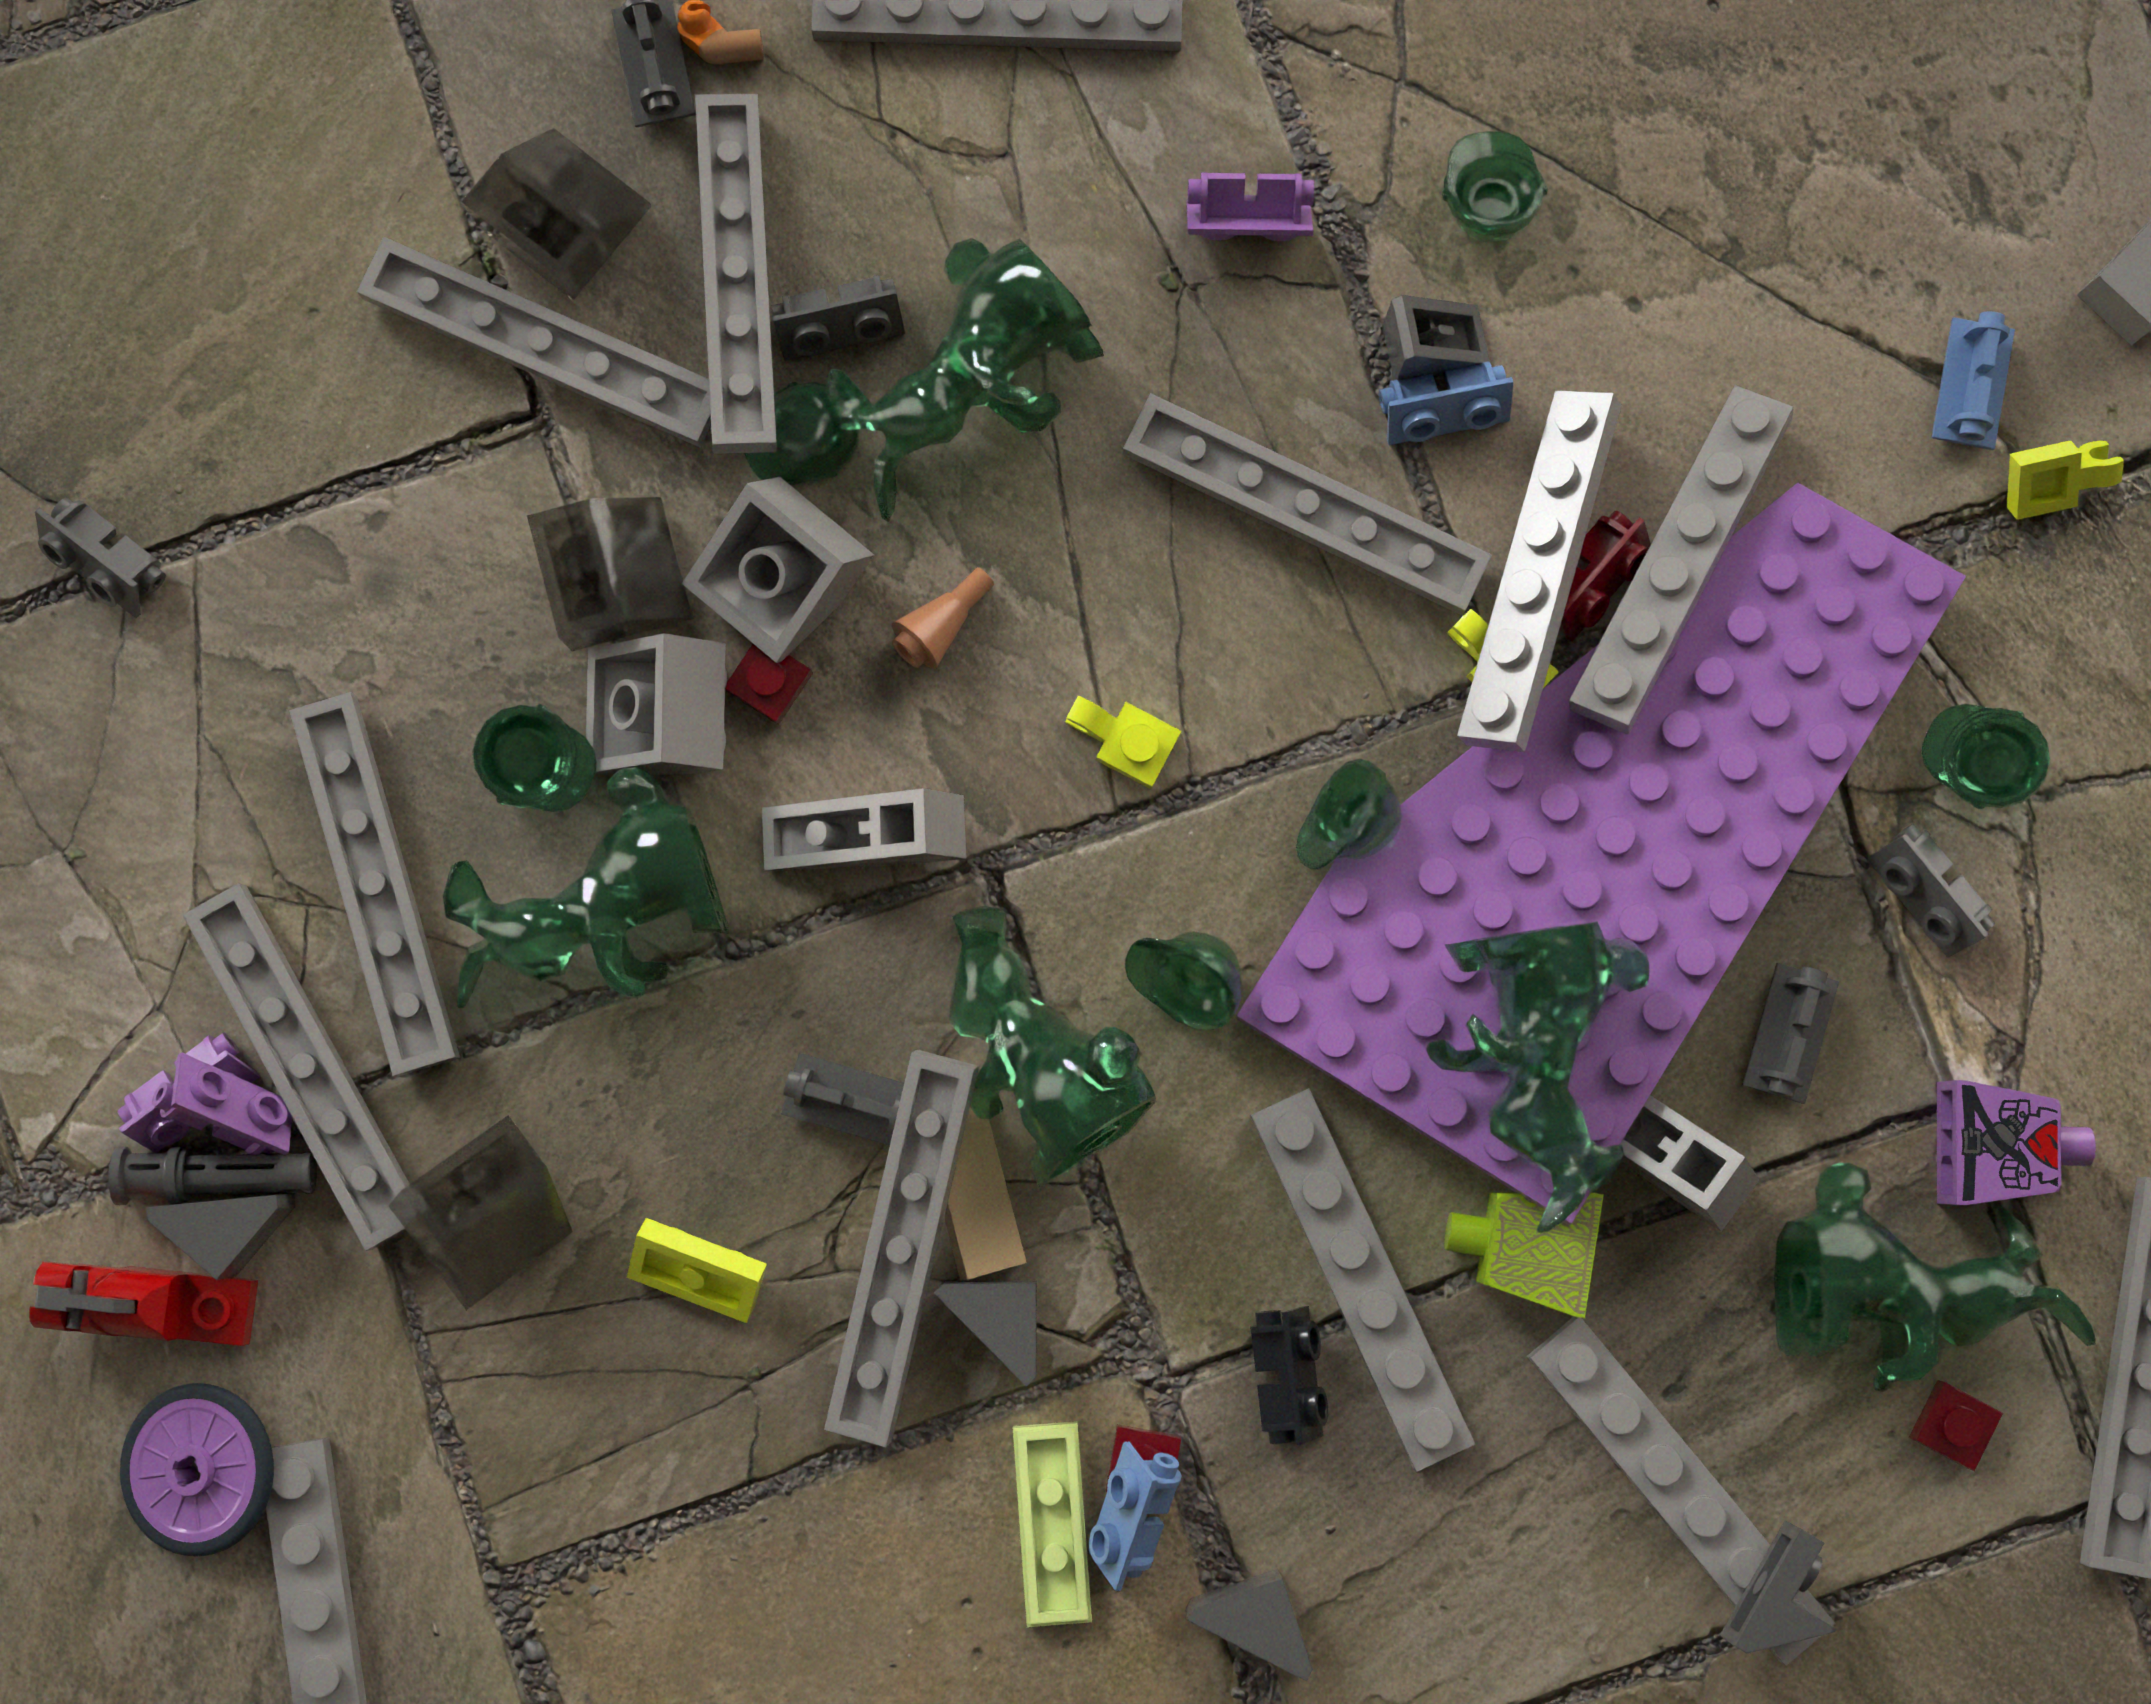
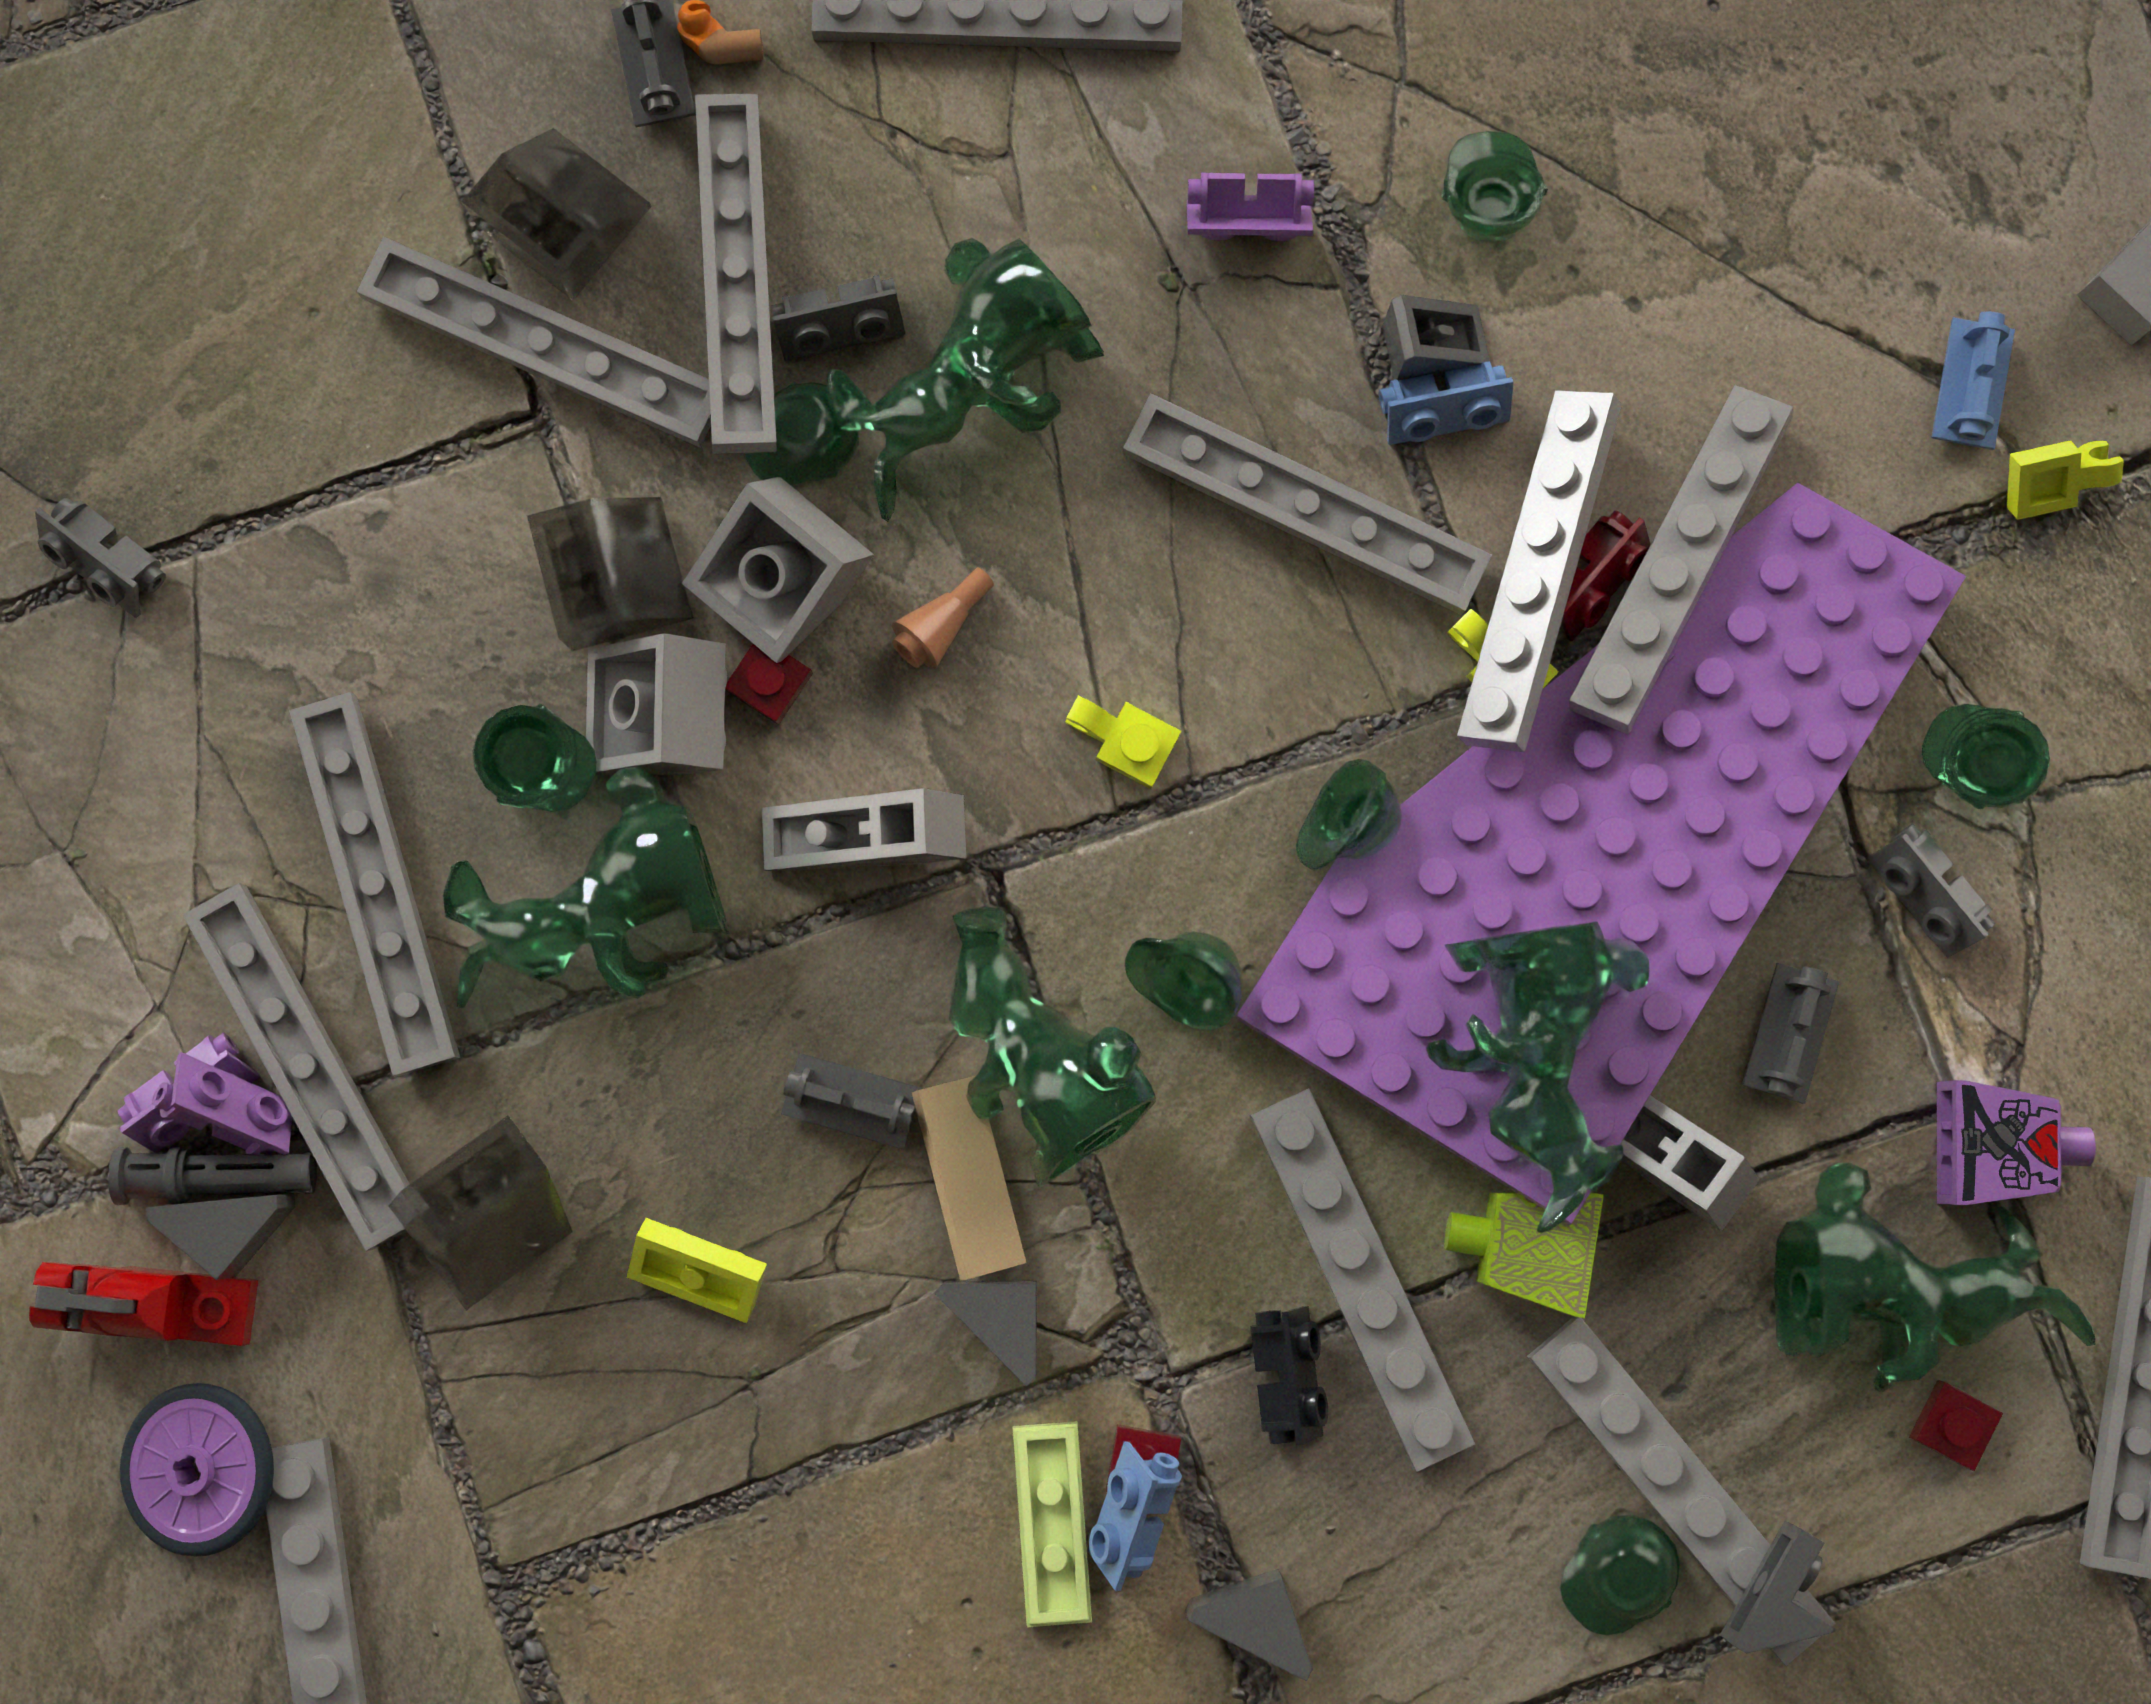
light grey plate [824,1050,980,1447] -> none
none -> clear green hat [1560,1514,1680,1636]

